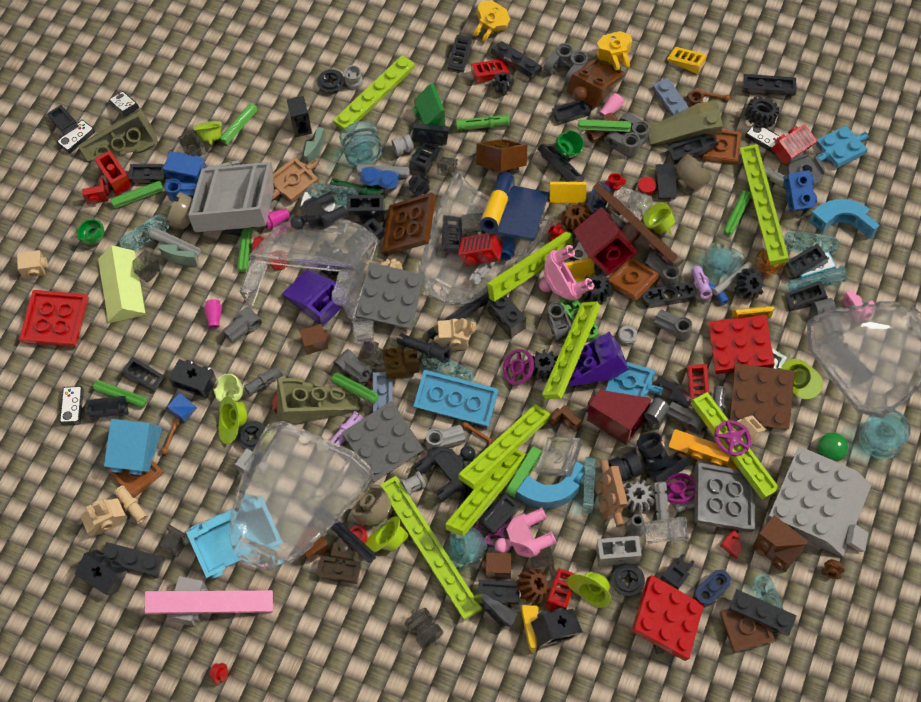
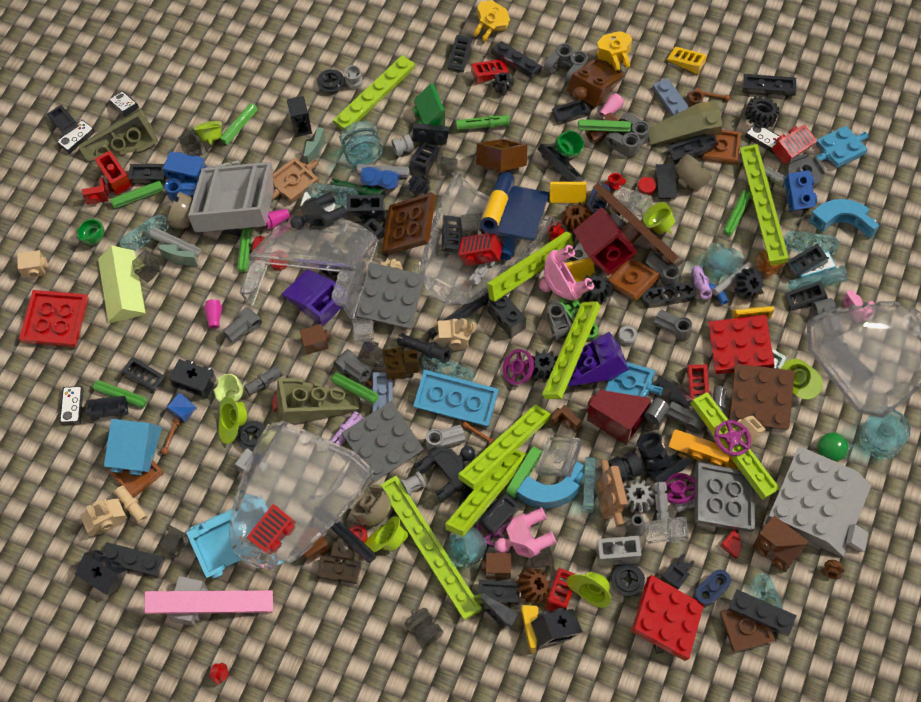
none -> red brick [247,504,297,555]

